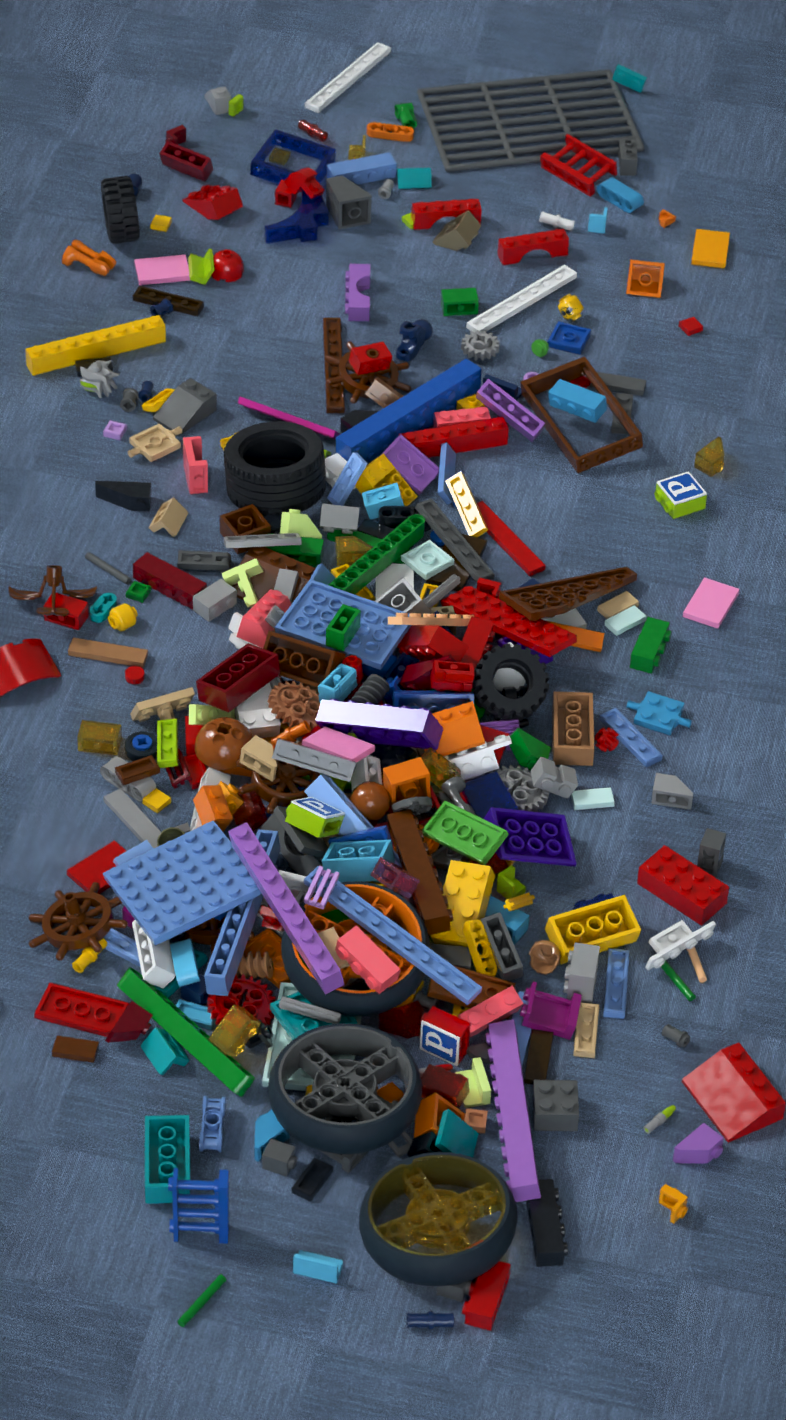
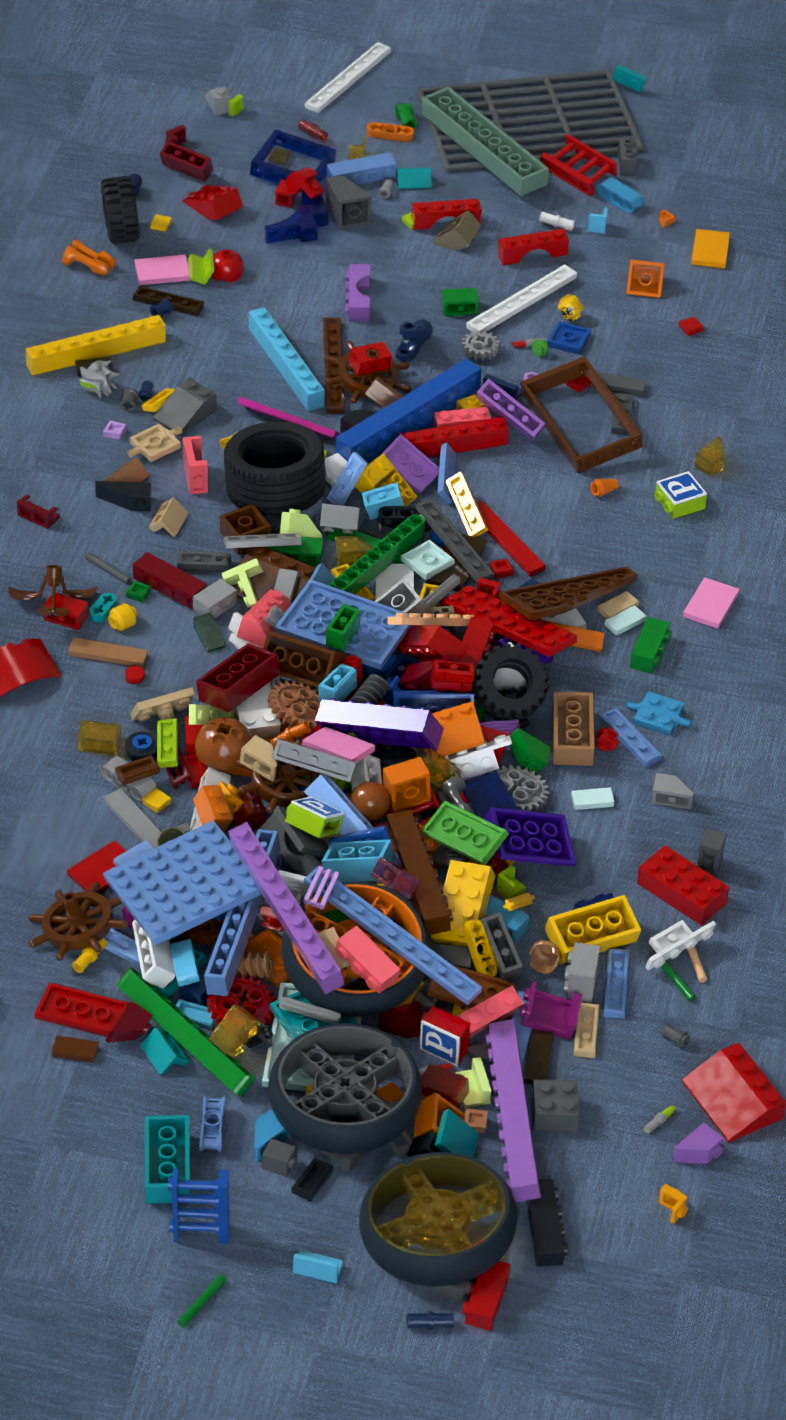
dark grey tile [392,796,433,815] -> none
light grey brick [531,757,578,799] -> none
dark azure brick [548,379,607,423] -> none
none -> dark red hinge [17,494,60,529]
none -> medium nougat panel [104,457,149,482]
none -> clear green slope [193,613,226,652]
none -> medium azure brick [248,307,324,411]
none -> sand green brick [422,87,549,196]
none -> red tile [490,558,514,579]
none -> piece [511,338,545,348]
none -> orange cone [590,478,619,497]

